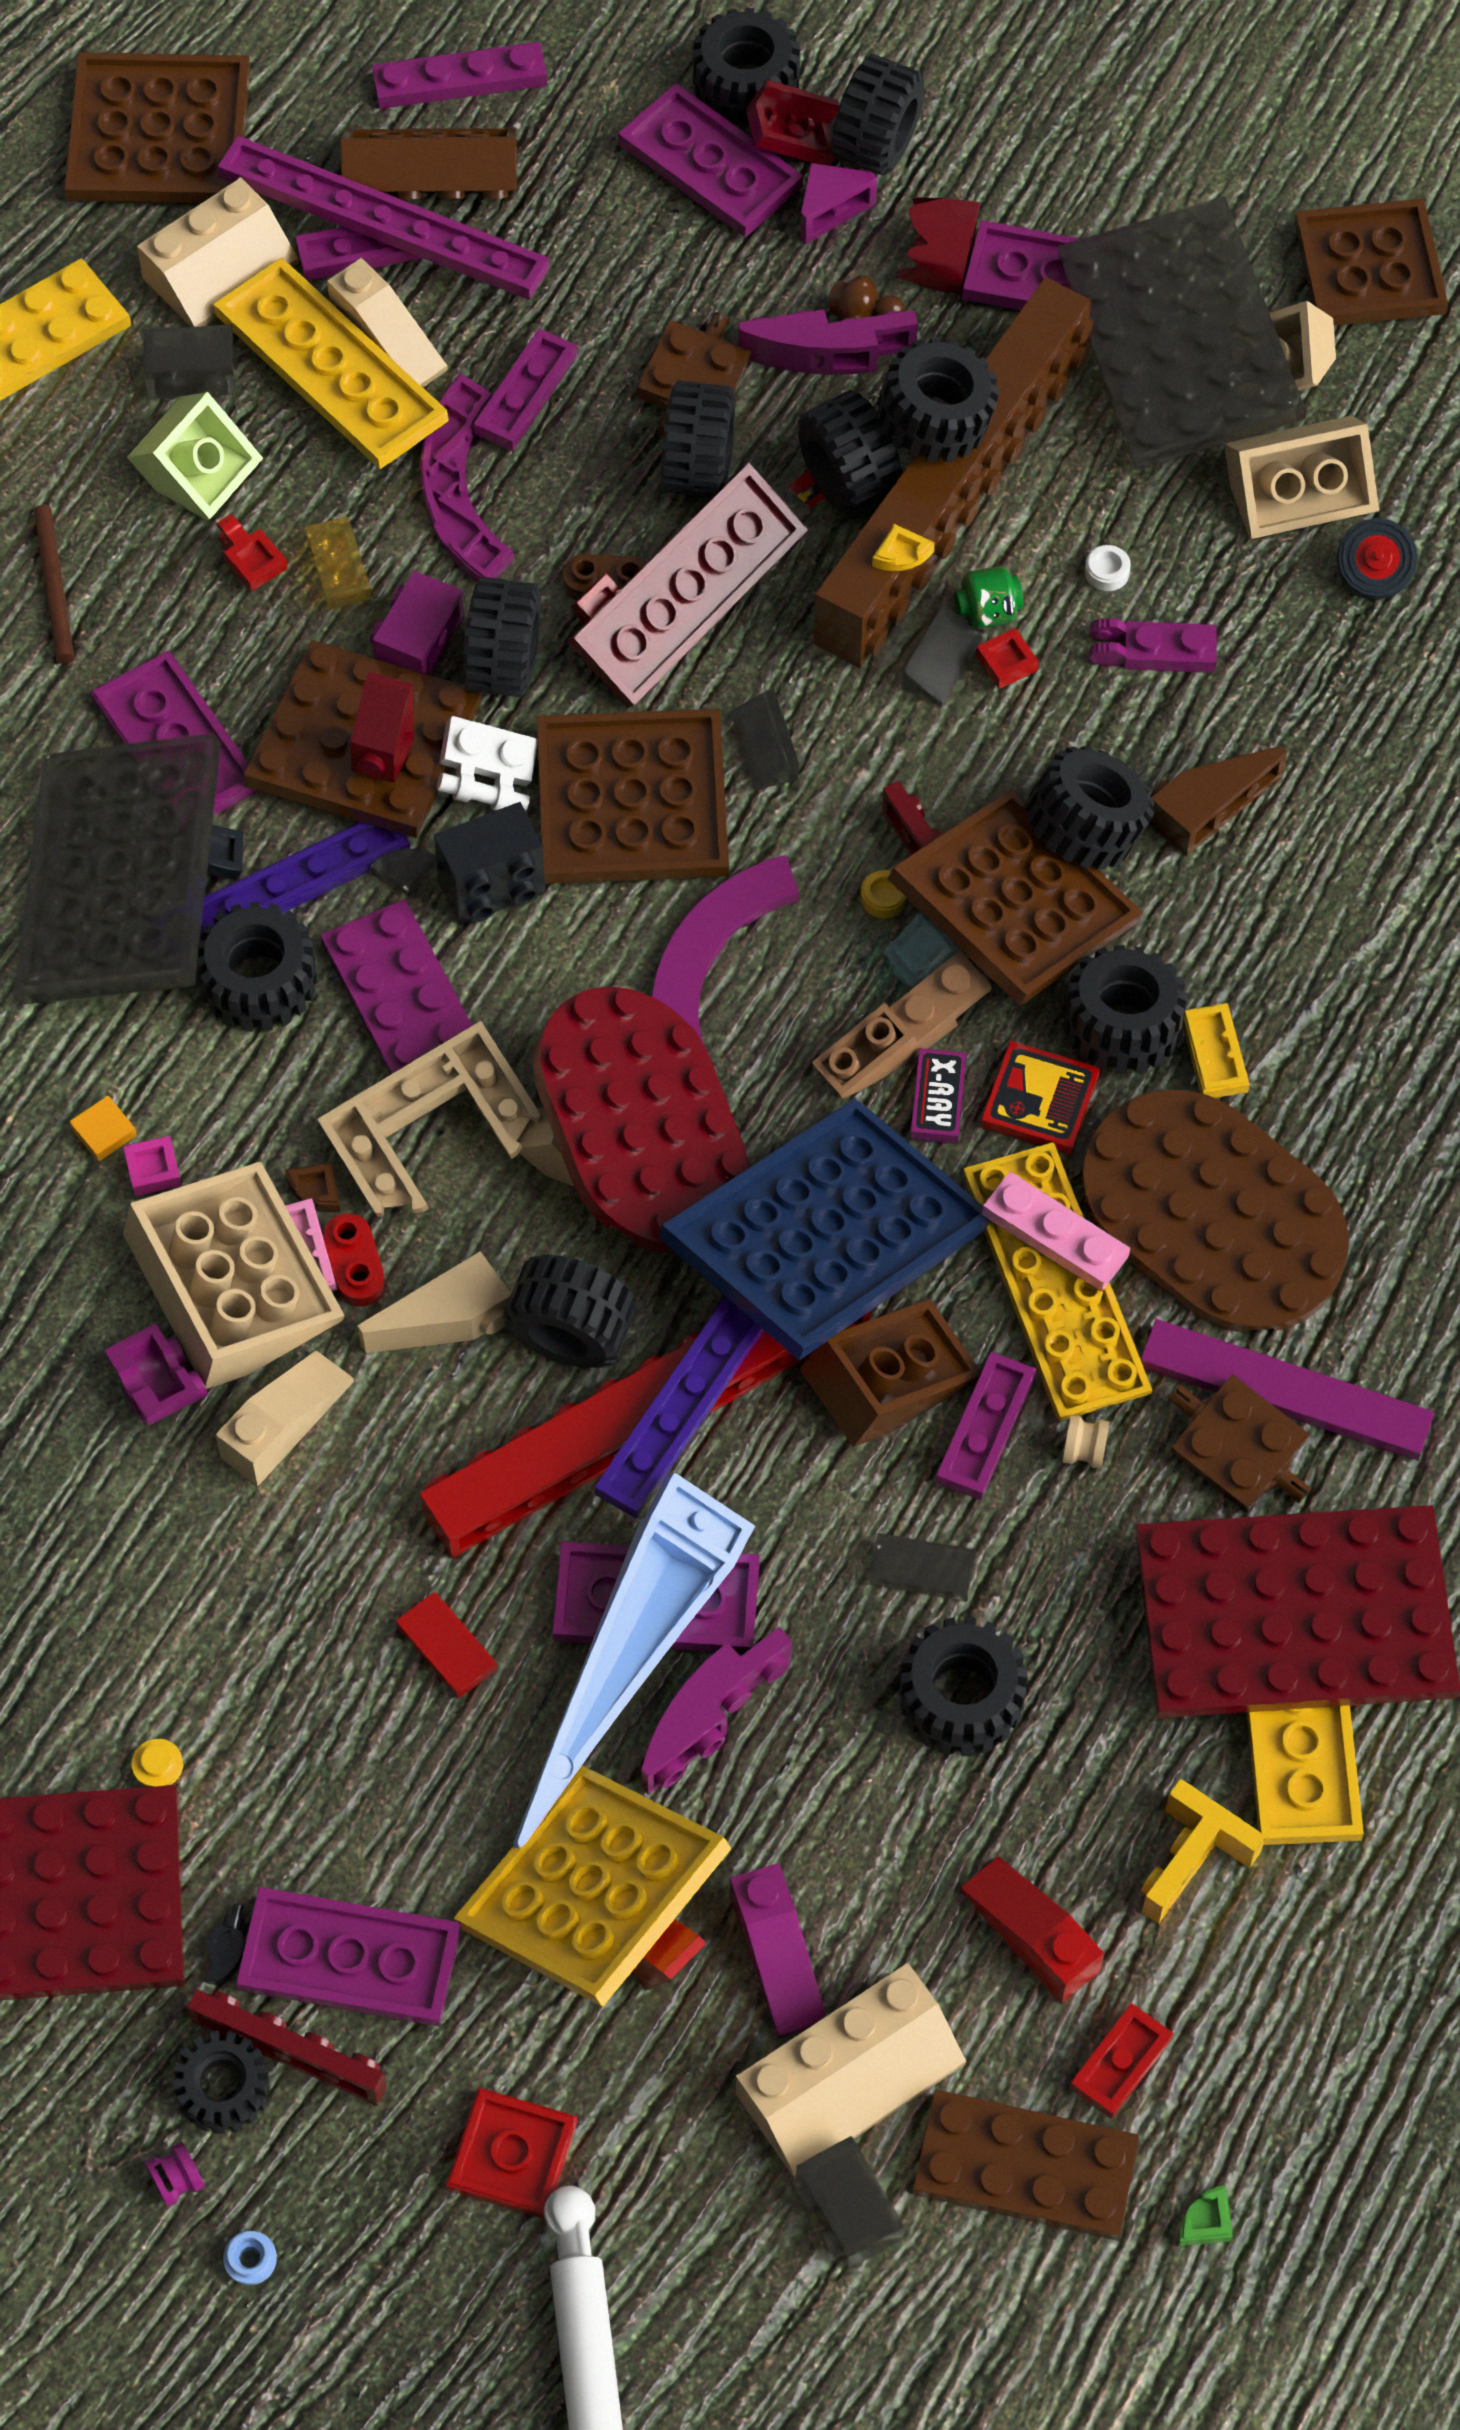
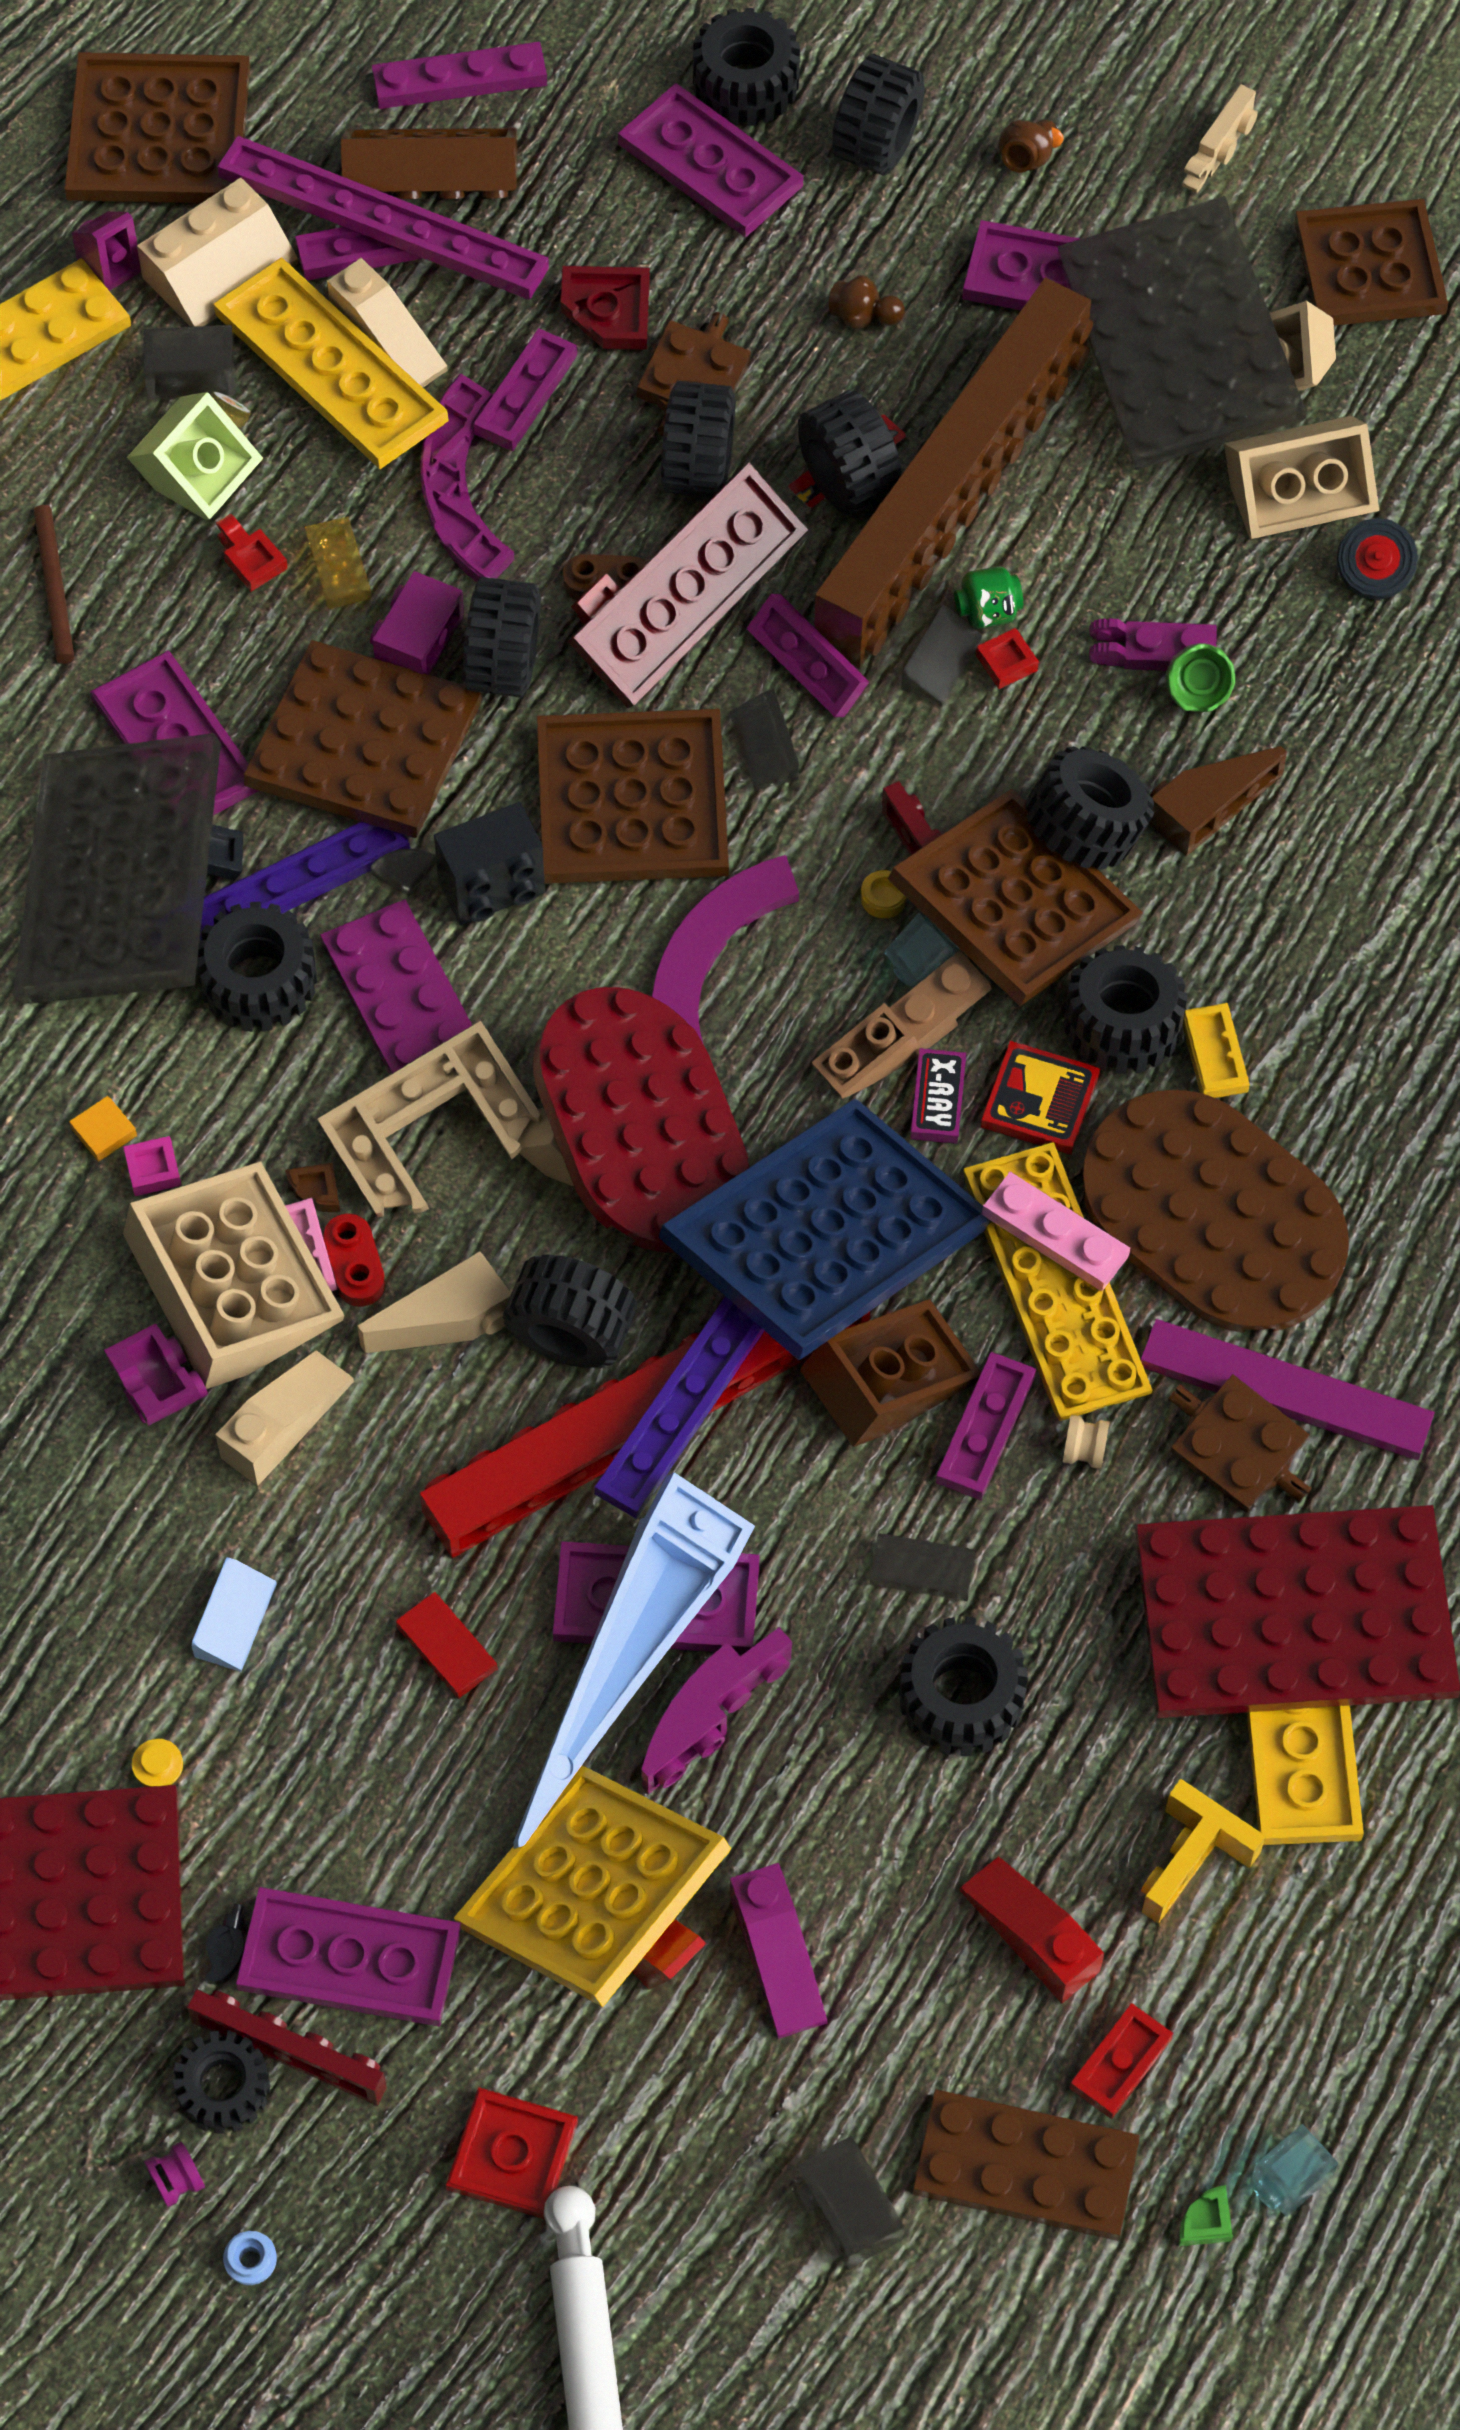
dark red slope [350,672,414,783] -> none
white plate [436,716,538,812] -> none
tan slope [736,1963,966,2178] -> none
magenta slope [738,309,918,375] -> none
dark red bracket [746,80,839,166] -> none
magenta slope [801,163,877,245] -> none
yellow tile [872,524,935,571] -> none
black tyre [877,338,999,462] -> none
dark red piece [896,197,980,295] -> none
white tile [1085,545,1131,591] -> none
none -> magenta slope [72,211,141,291]
none -> light blue slope [191,1557,277,1672]
none -> clear yellow tile [210,391,252,428]
none -> dark red plate [561,266,650,350]
none -> magenta plate [747,594,869,717]
none -> reddish brown animal [998,120,1063,173]
none -> bright green hair [1166,643,1236,712]
none -> tan plate [1182,84,1257,193]
none -> clear light blue brick [1251,2124,1338,2217]

